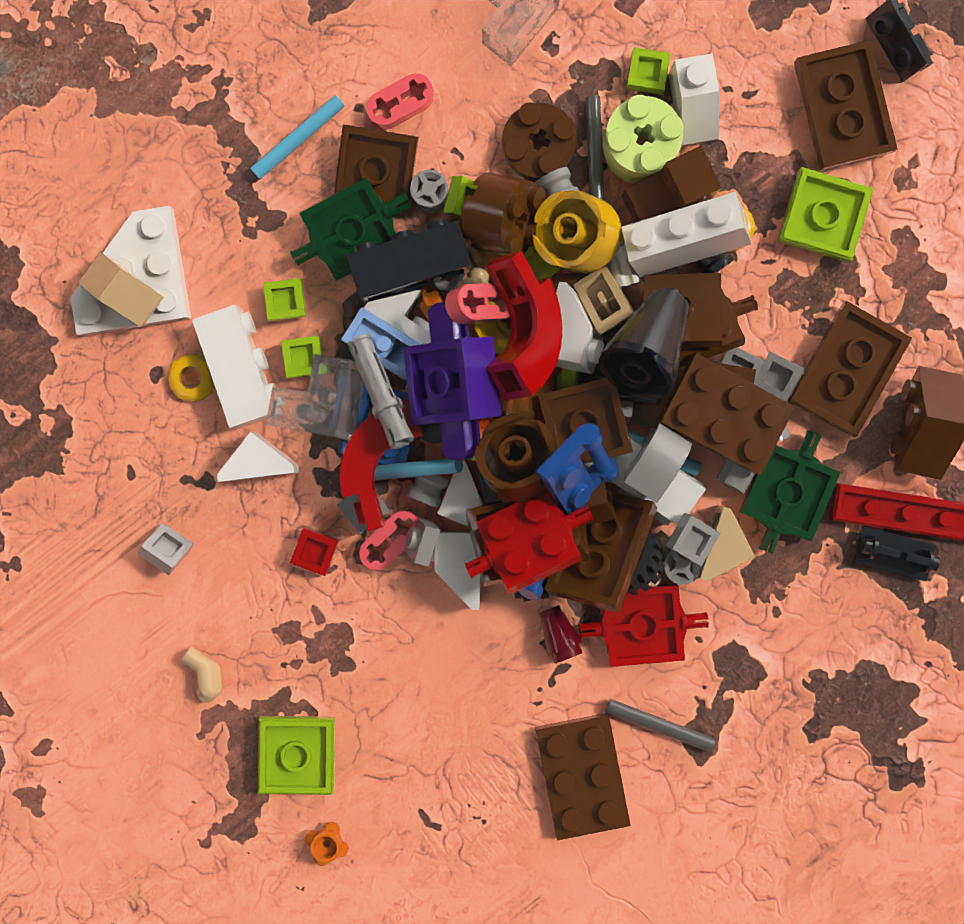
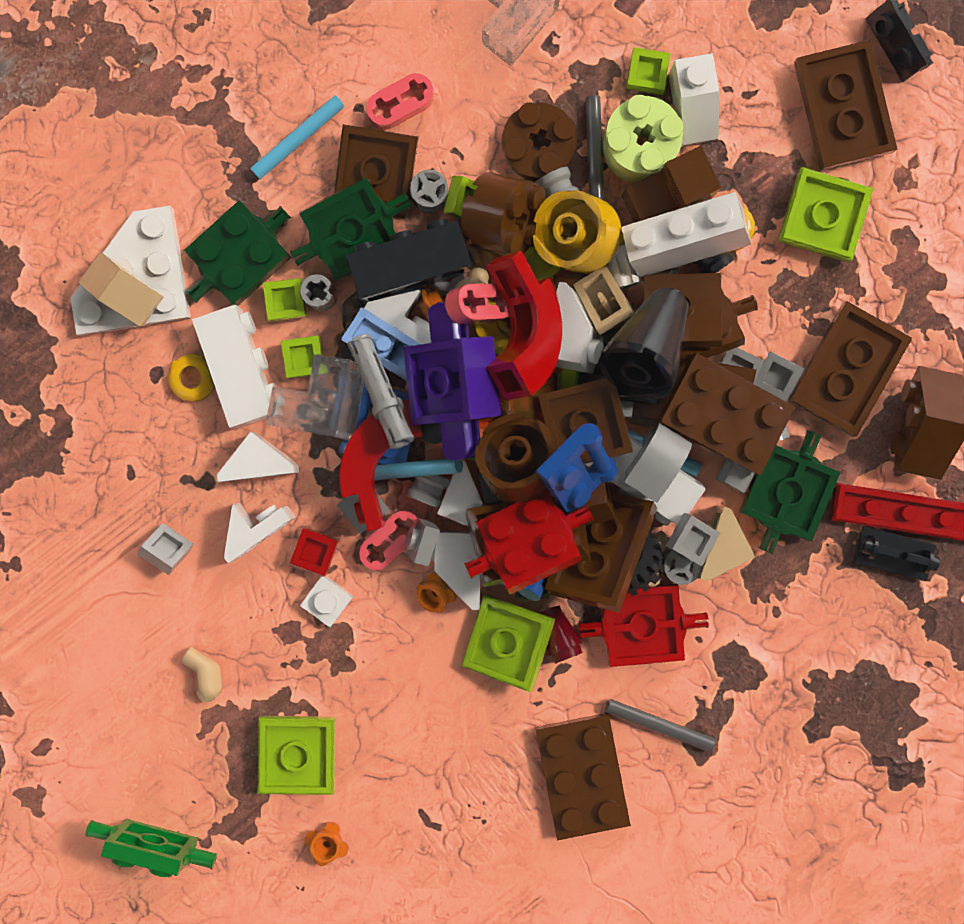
none -> green plate [85,819,217,877]
none -> dark green plate [184,200,292,306]
none -> white slope [224,503,296,564]
none -> light grey piece [300,274,337,312]
none -> white plate [300,575,354,628]
none -> orange plate [416,572,457,613]
none -> lime plate [461,595,555,692]

